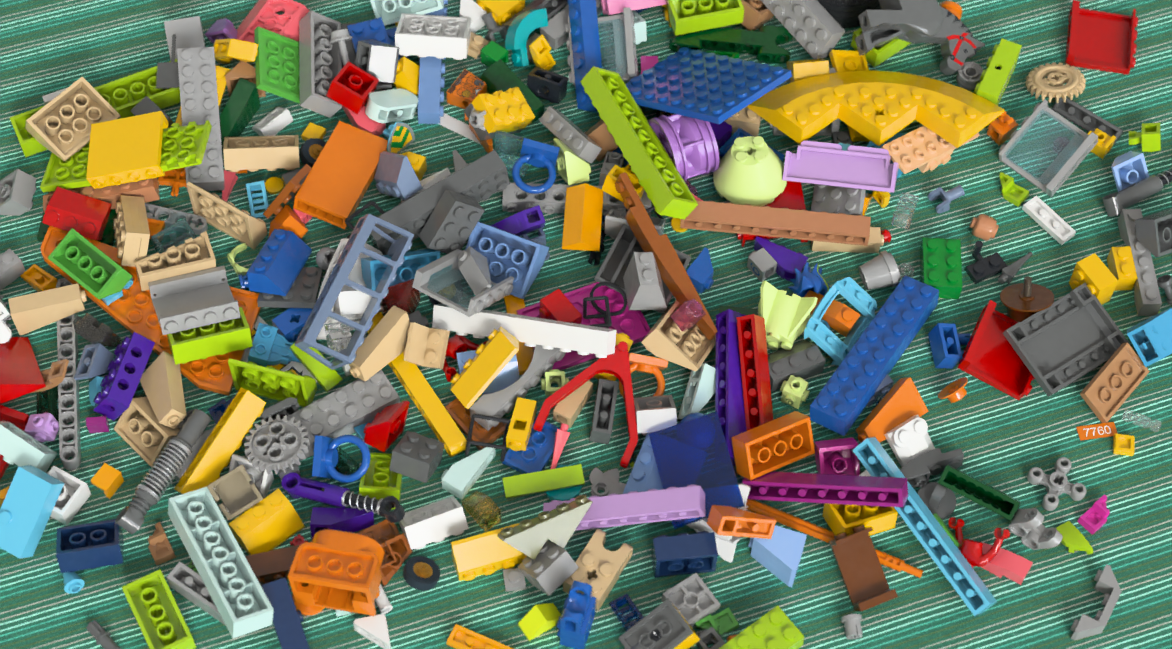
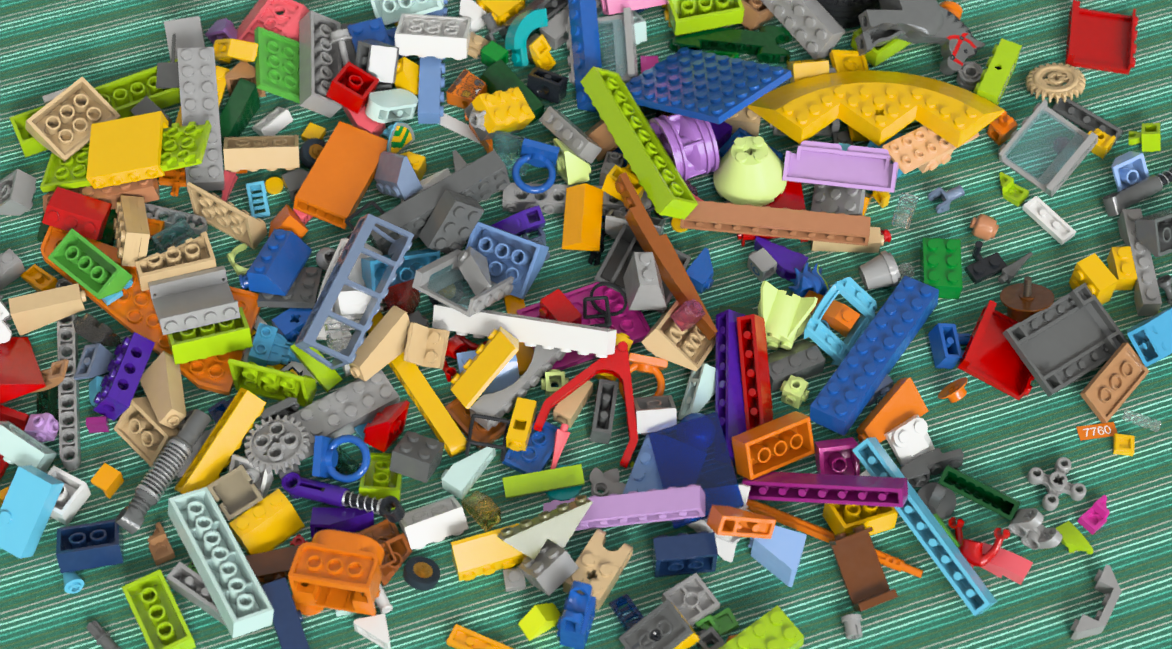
dark orange wing [263,163,312,219] -> none

